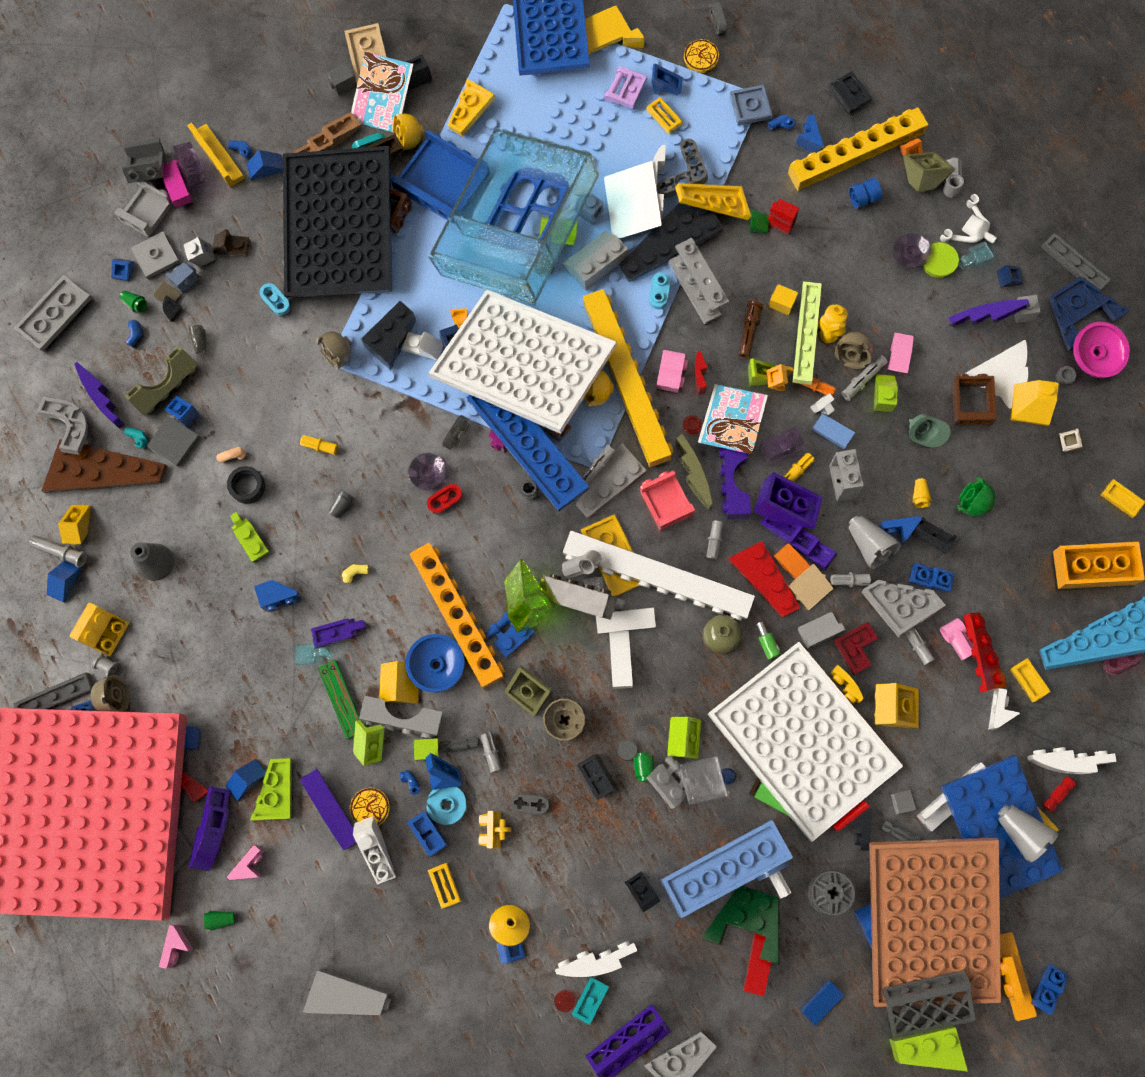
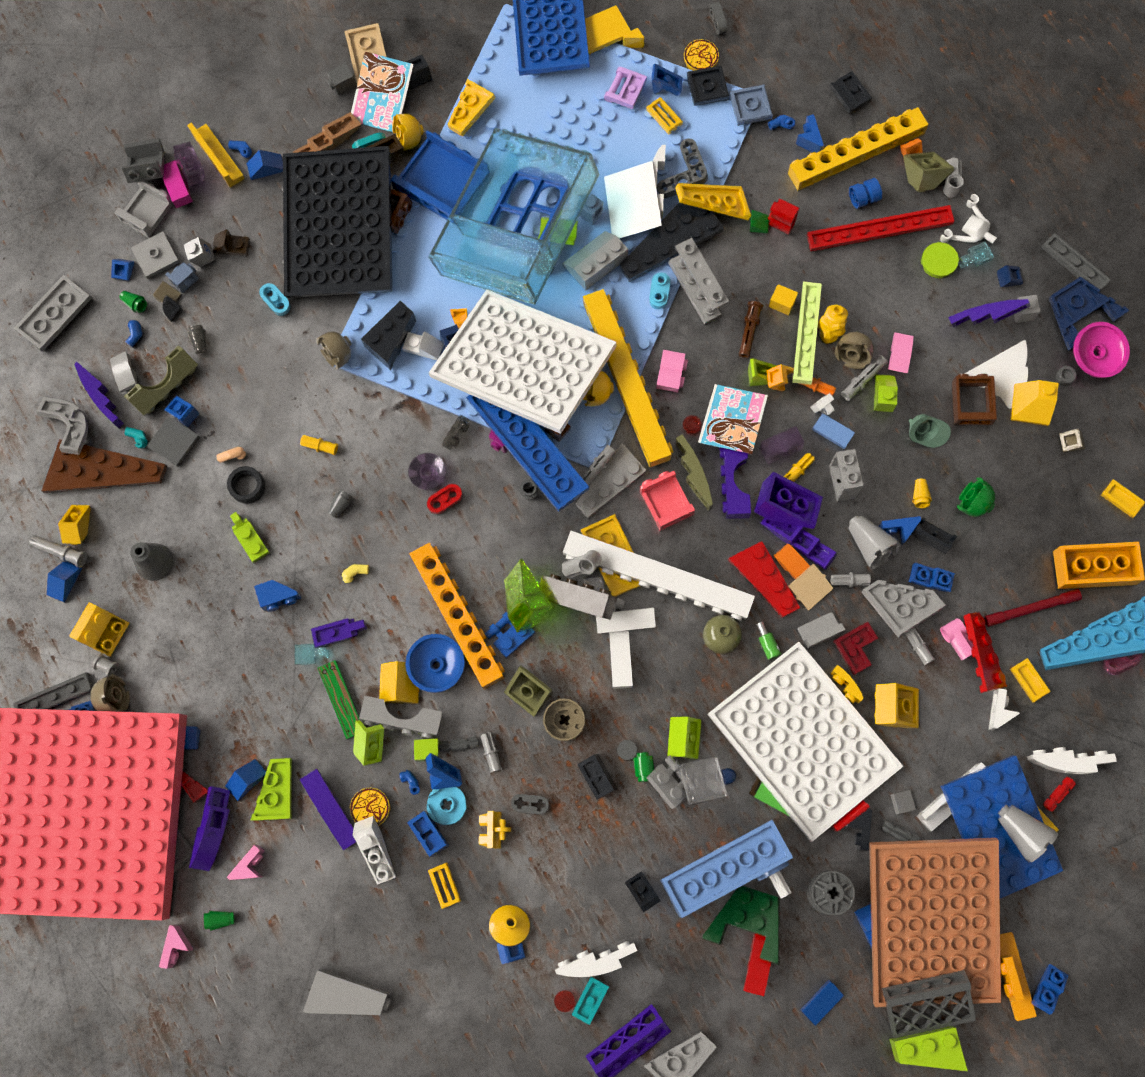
red slope [694,351,707,395] -> none
light grey axle [706,521,724,559] -> none
clear purple dish [893,233,931,268] -> none
none -> light grey slope [110,351,138,393]
none -> black tile [687,65,729,106]
none -> red plate [807,205,955,252]
none -> dark red piece [984,589,1082,627]

